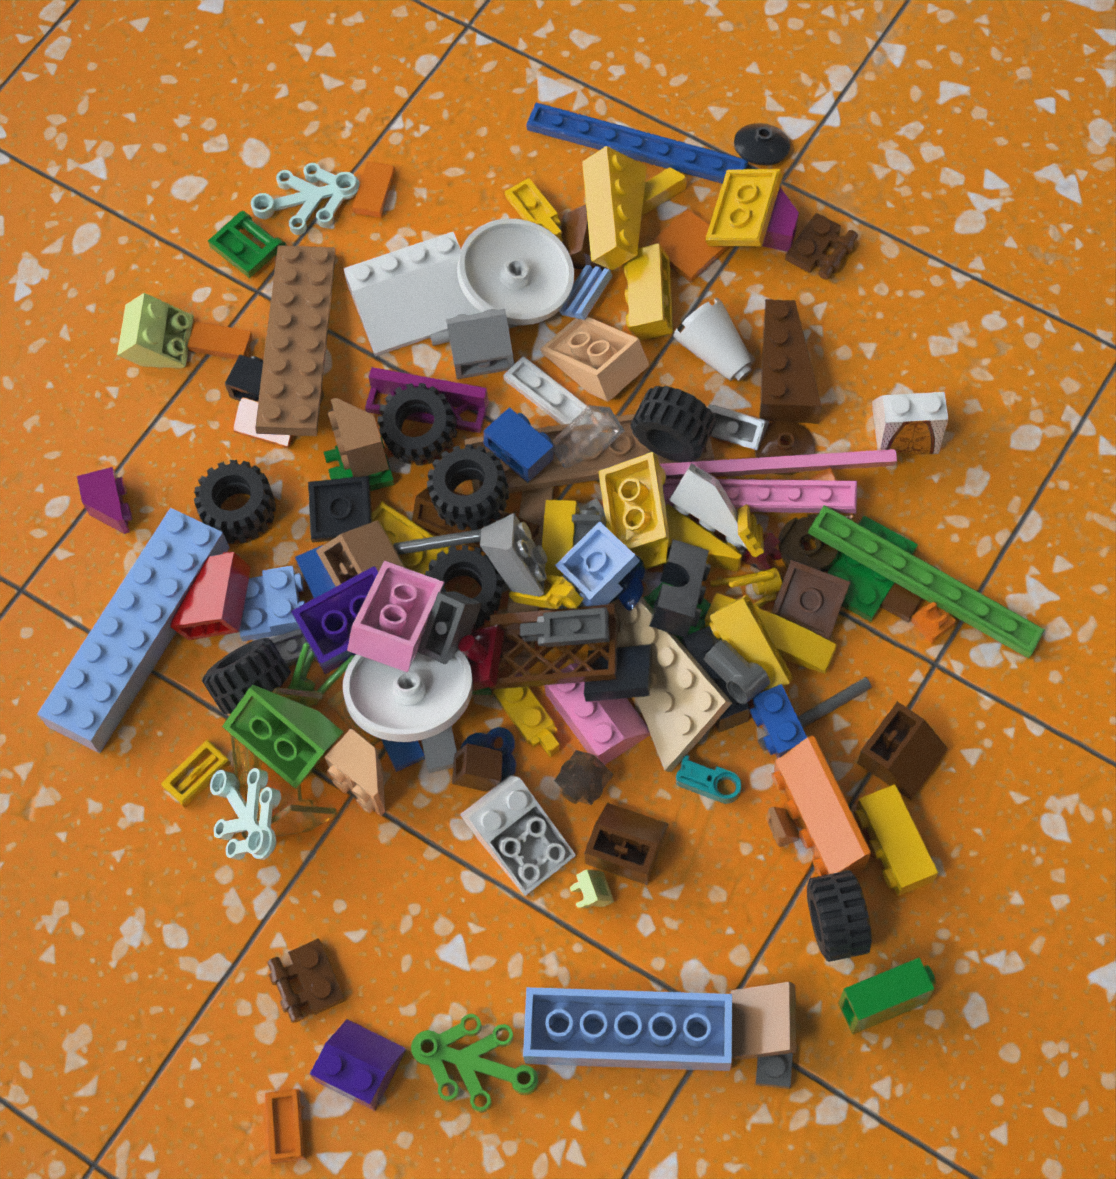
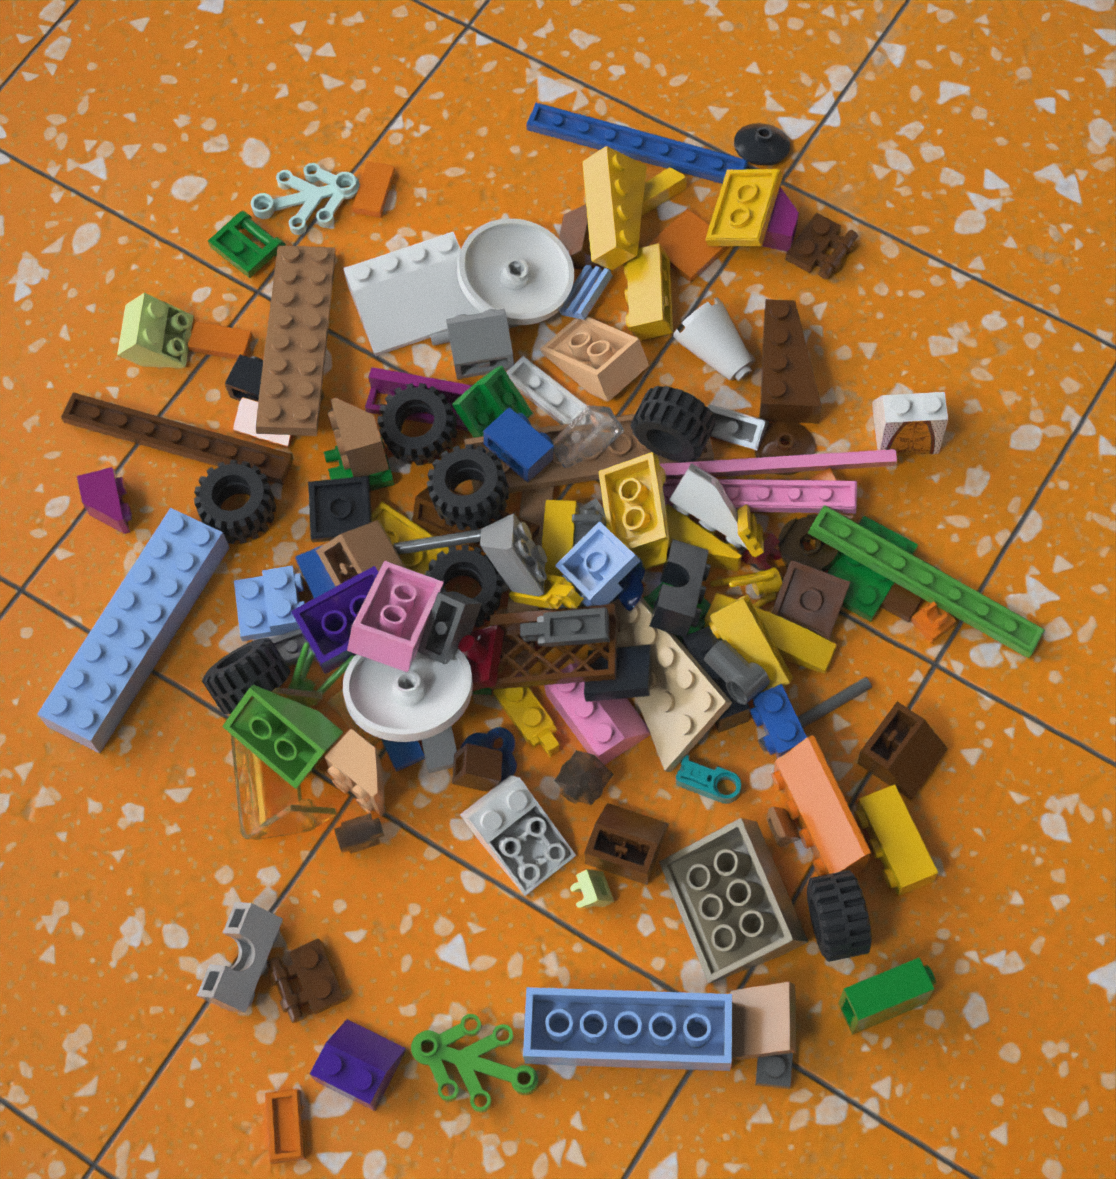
yellow tile [161,739,231,808] -> none
red slope [170,552,251,640] -> none
light aqua plant [210,768,281,860] -> none
yellow hinge [505,178,563,242] -> none
none -> reddish brown plate [61,392,294,485]
none -> light grey arch [197,902,283,1013]
none -> clear smoke brick [334,813,385,854]
none -> green slope [452,366,533,438]
none -> dark tan slope [659,818,809,983]

